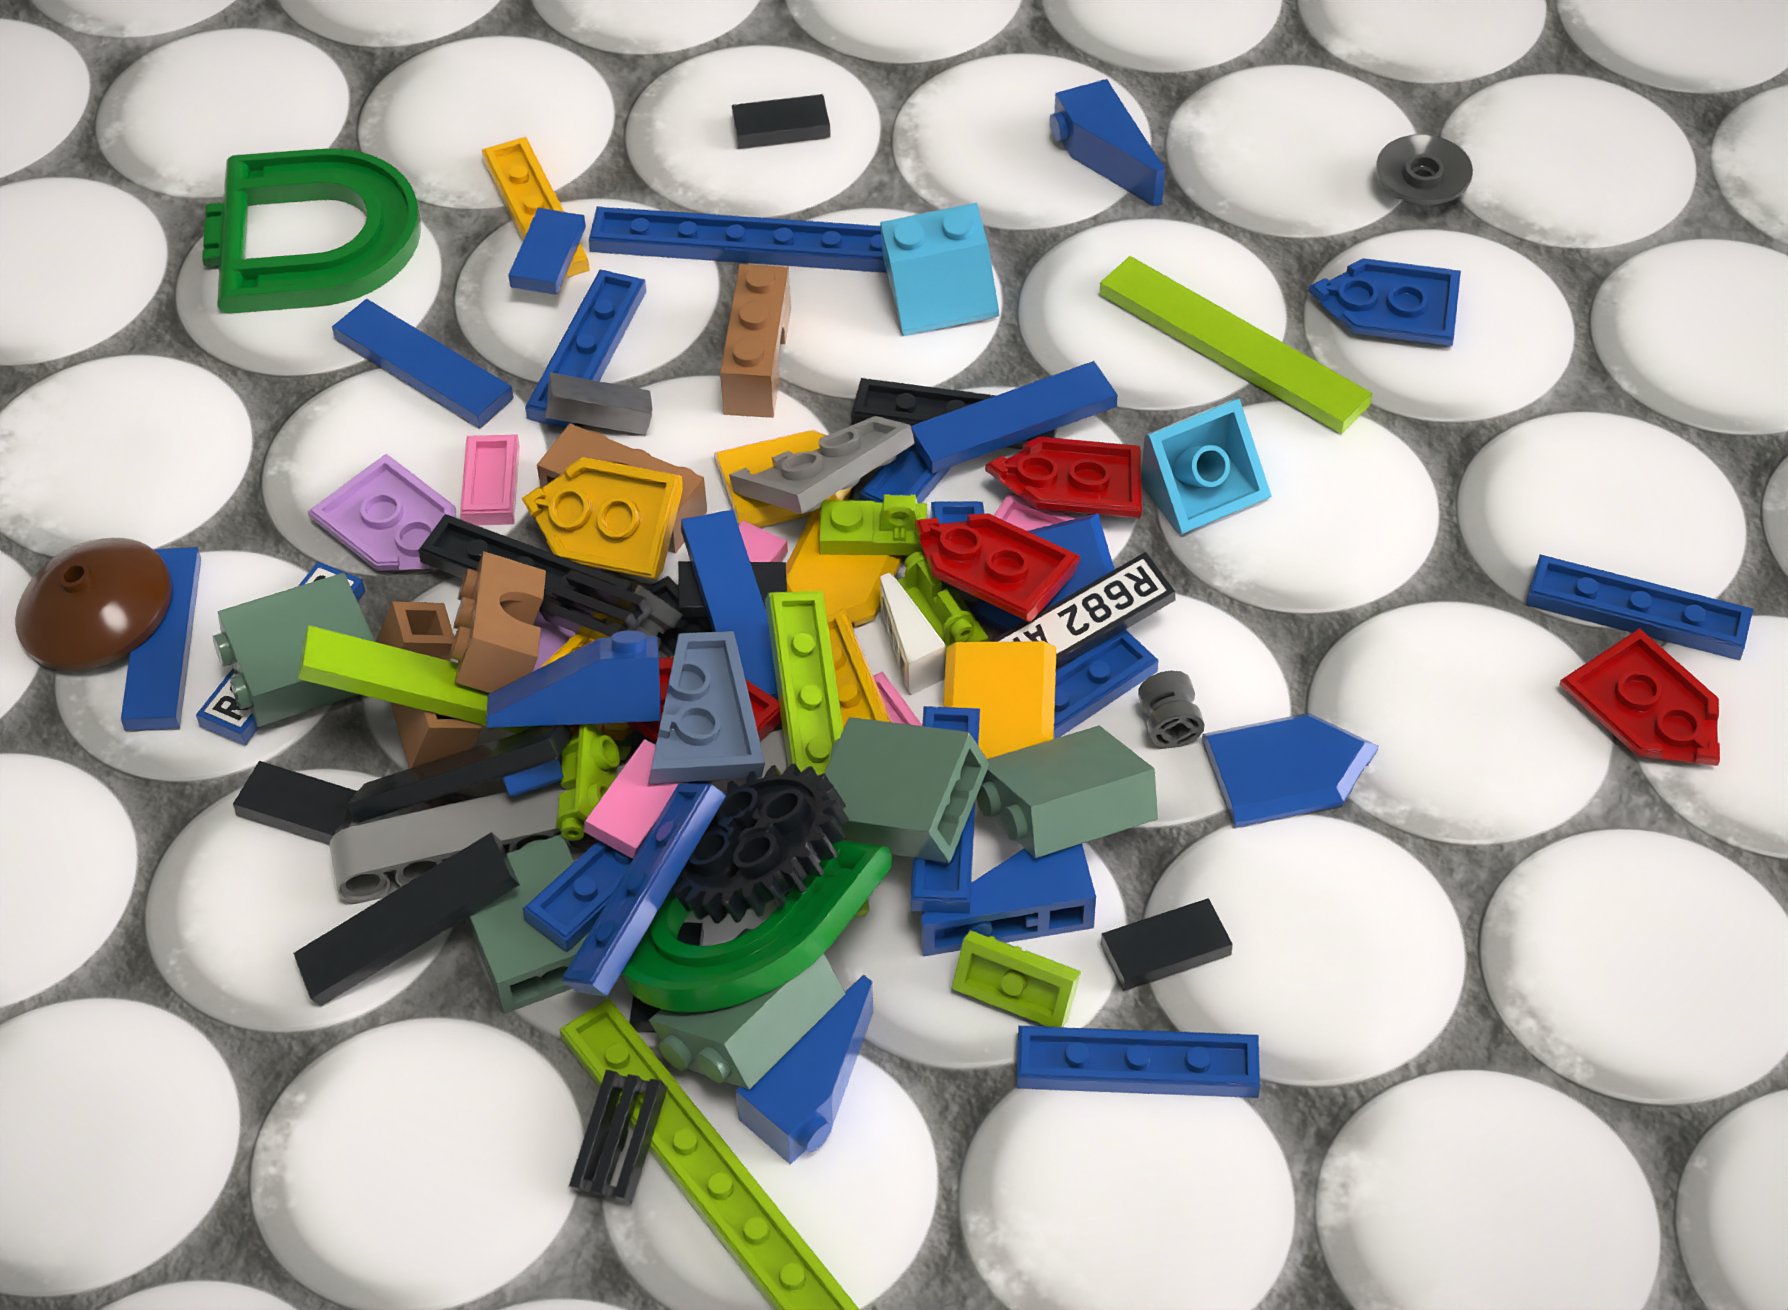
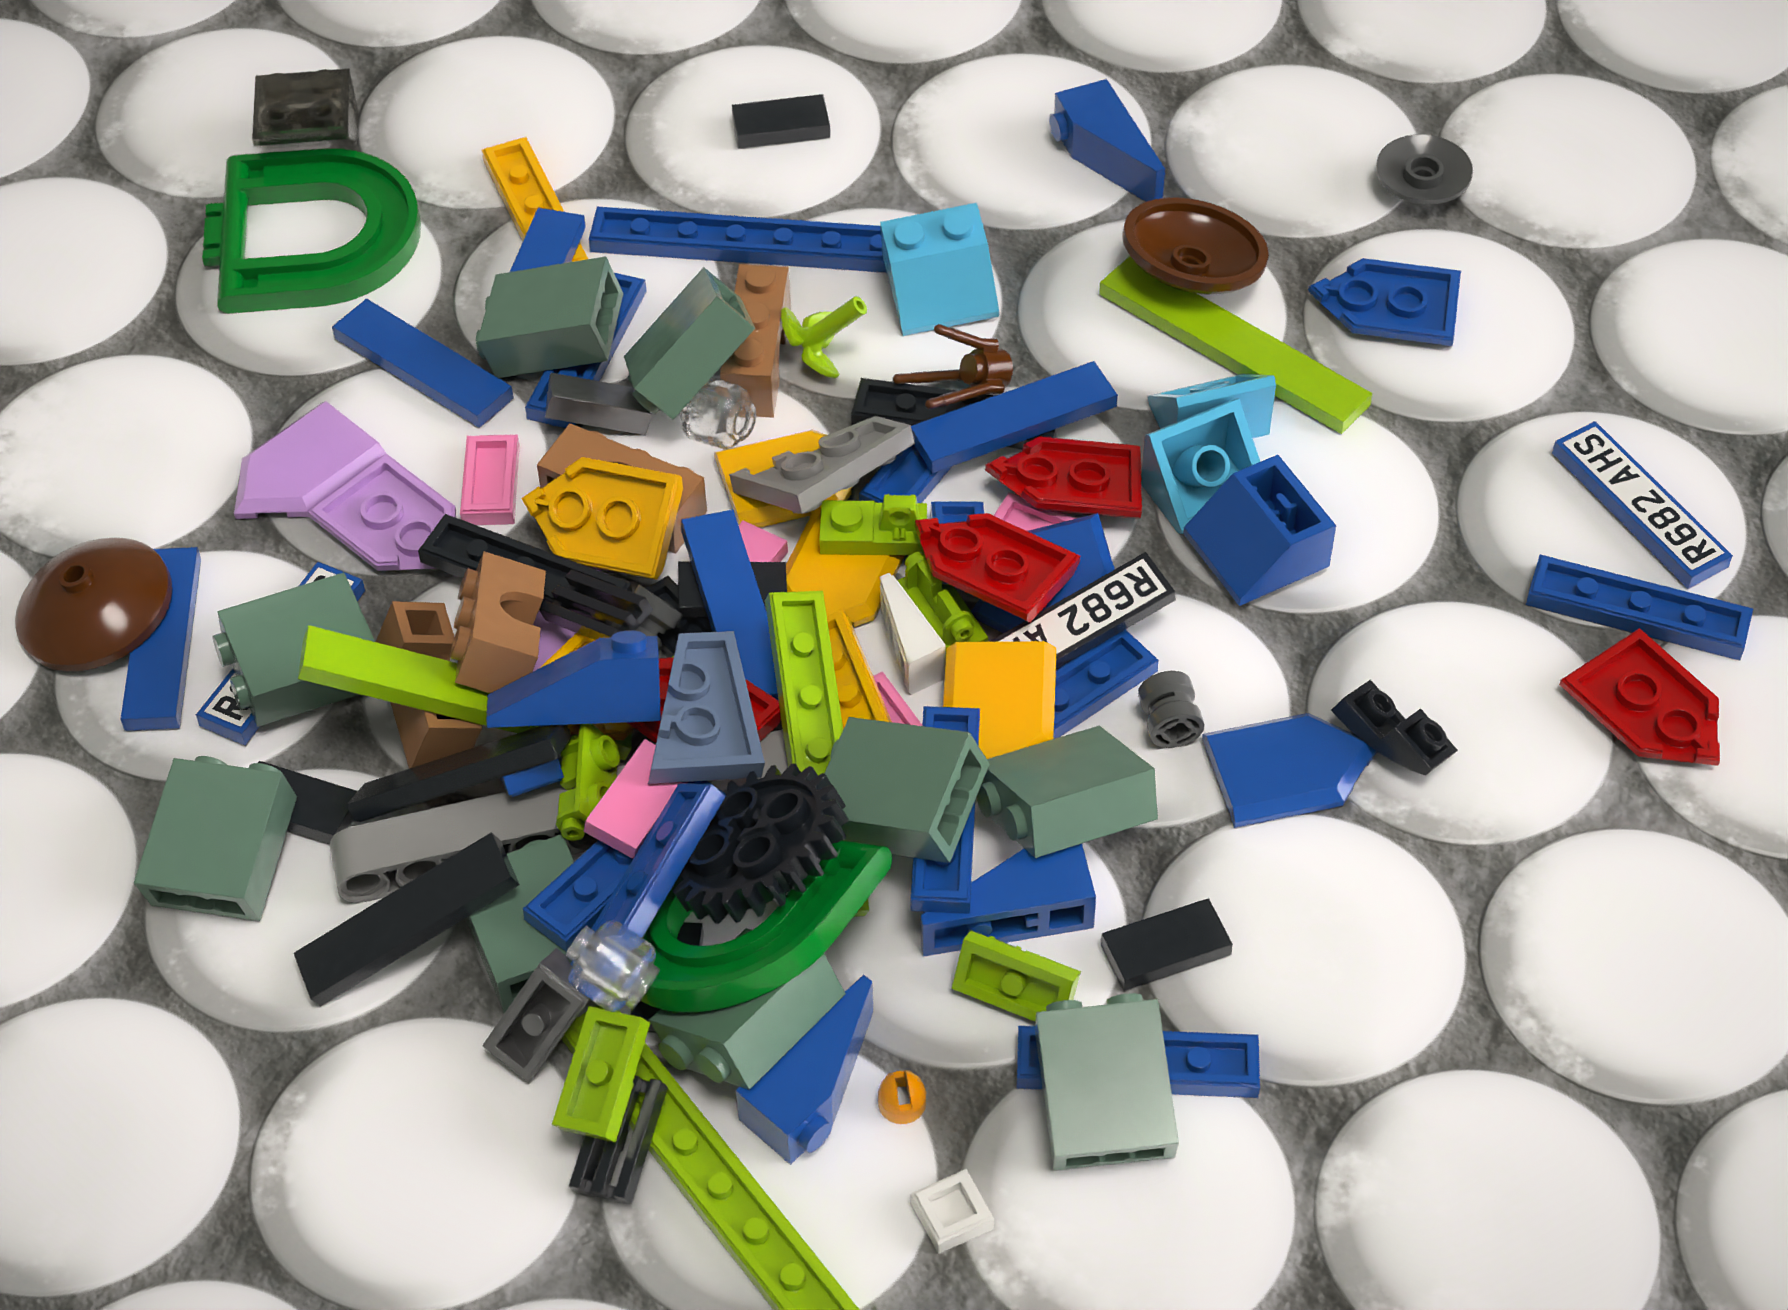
none -> sand green brick [134,756,297,921]
none -> lavender tile [234,401,386,519]
none -> clear smoke slope [252,68,358,150]
none -> sand green brick [476,256,623,378]
none -> flat silver slope [482,948,591,1083]
none -> lime hinge [552,1006,650,1143]
none -> clear head [565,920,660,1012]
none -> sand green brick [624,267,755,420]
none -> clear head [678,377,756,449]
none -> lime plant [781,296,867,378]
none -> light orange hinge [878,1070,926,1124]
none -> reddish brown plant [892,324,1013,409]
none -> white tile [911,1169,994,1254]
none -> brick [1035,993,1179,1171]
none -> reddish brown dish [1122,197,1269,294]
none -> medium azure slope [1147,374,1276,438]
none -> blue slope [1183,454,1336,606]
none -> black slope [1331,679,1458,776]
none -> tile [1552,421,1733,589]

